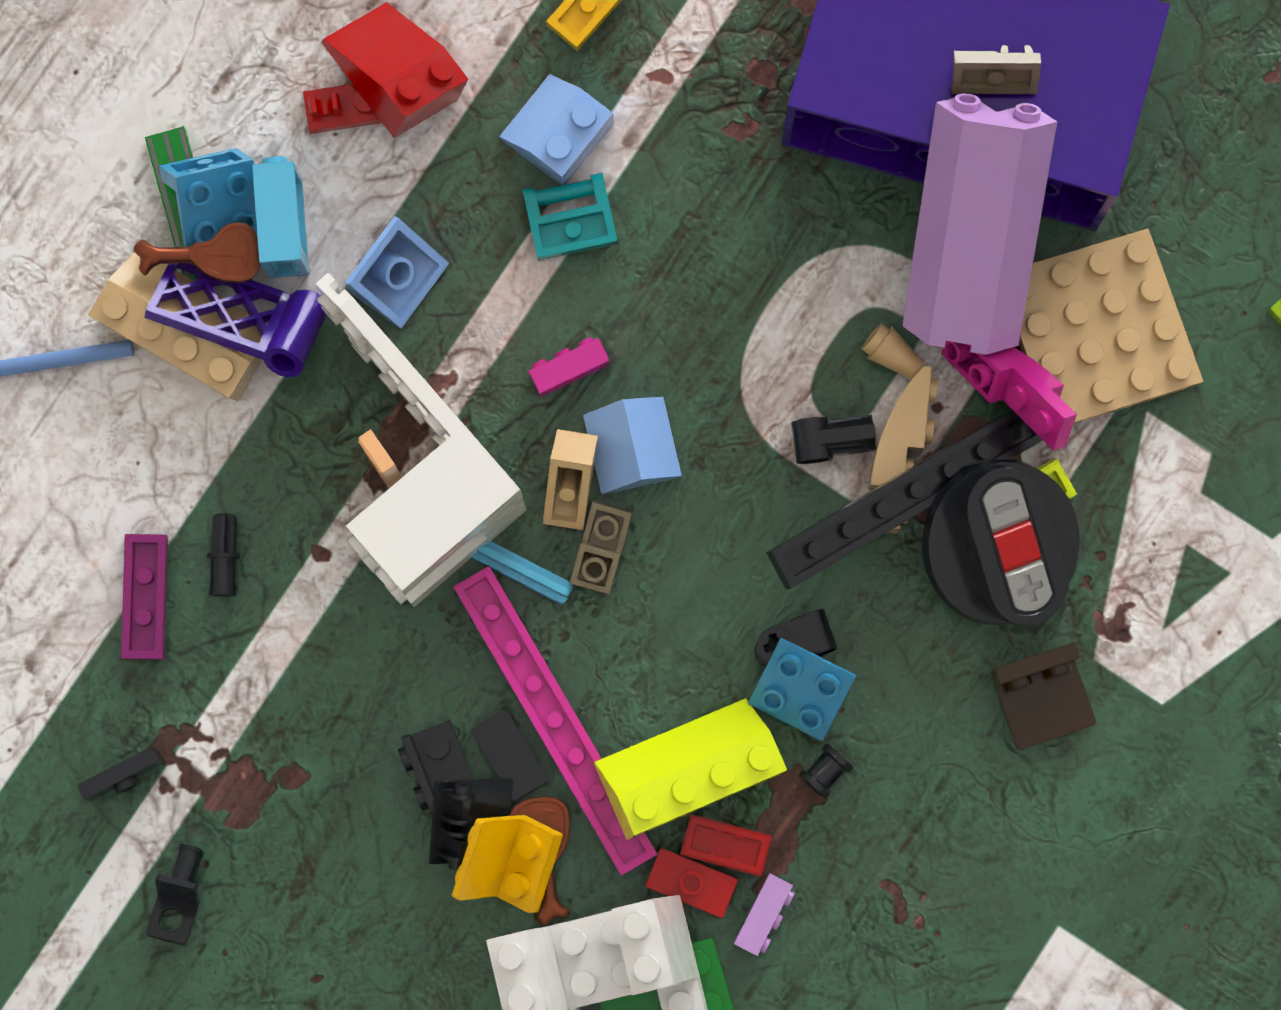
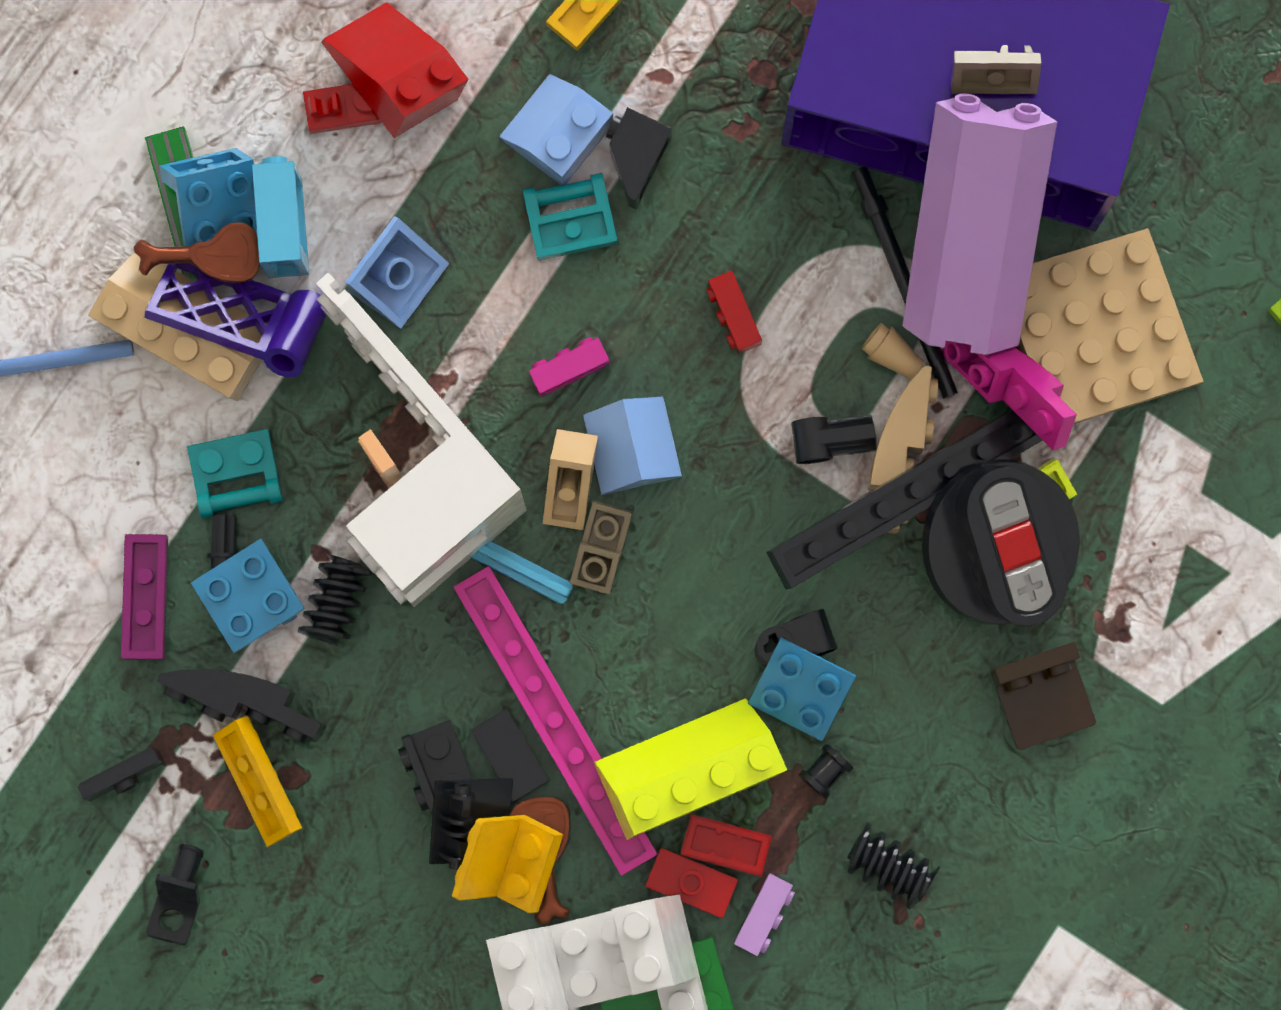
none -> black slope [156,669,325,744]
none -> teal plate [187,429,283,519]
none -> dark azure hinge [191,538,305,653]
none -> yellow plate [213,716,302,847]
none -> black piece [298,554,372,646]
none -> black slope [606,107,672,209]
none -> red piece [706,270,762,354]
none -> black piece [847,823,940,910]
none -> black bar [852,166,958,399]

